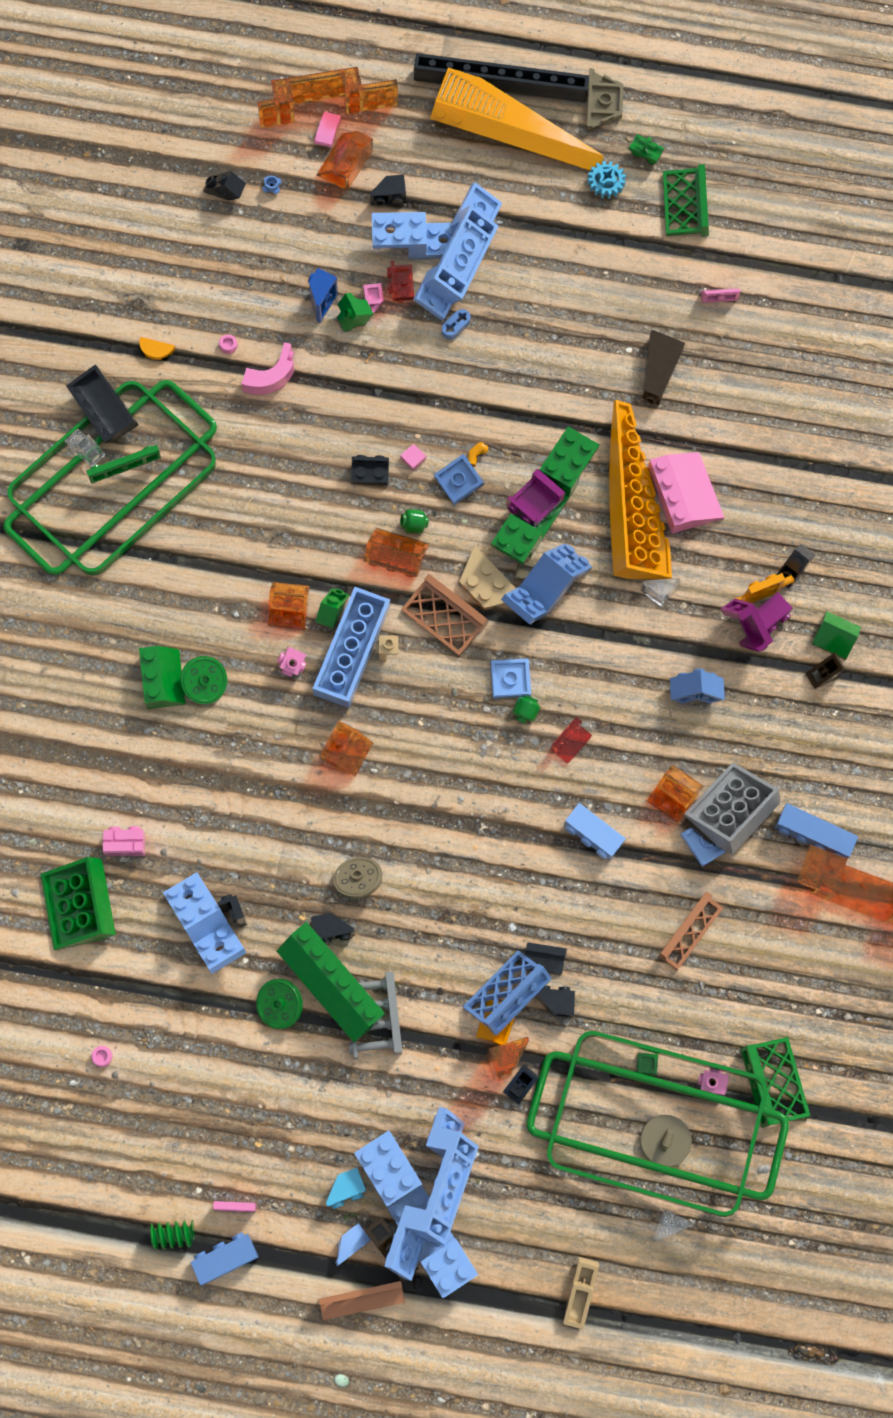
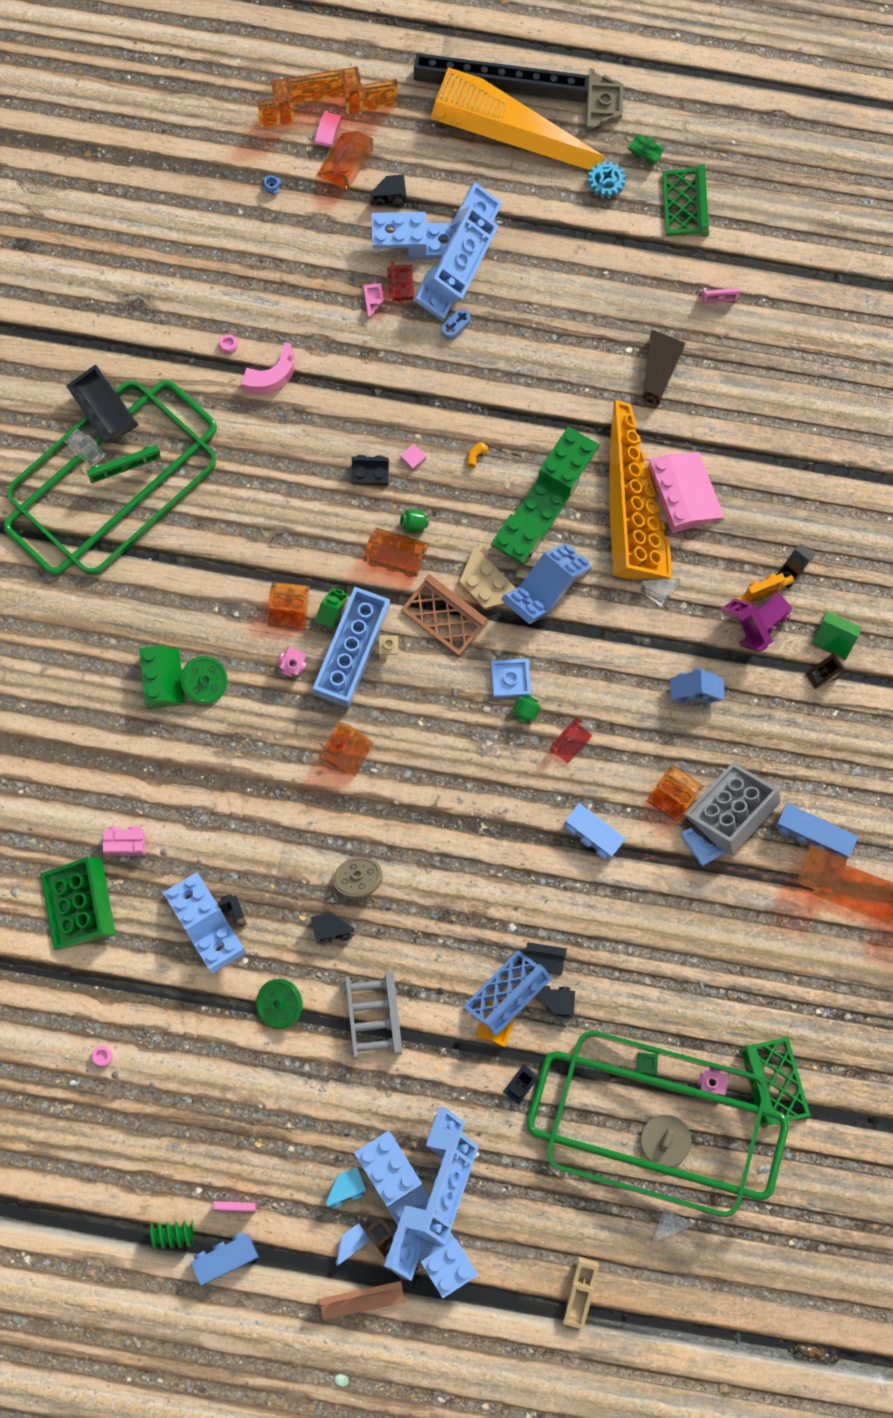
light orange tile [139,337,175,360] -> none
black slope [203,171,246,201] -> none
green slope [276,922,385,1043] -> none
blue slope [308,268,338,323] -> none
green brick [337,293,373,332] -> none
medium blue tile [434,454,485,506] -> none
clear orange slope [486,1037,529,1081] -> none
magenta panel [506,469,565,528] -> none
nougat fence [658,891,723,971] -> none

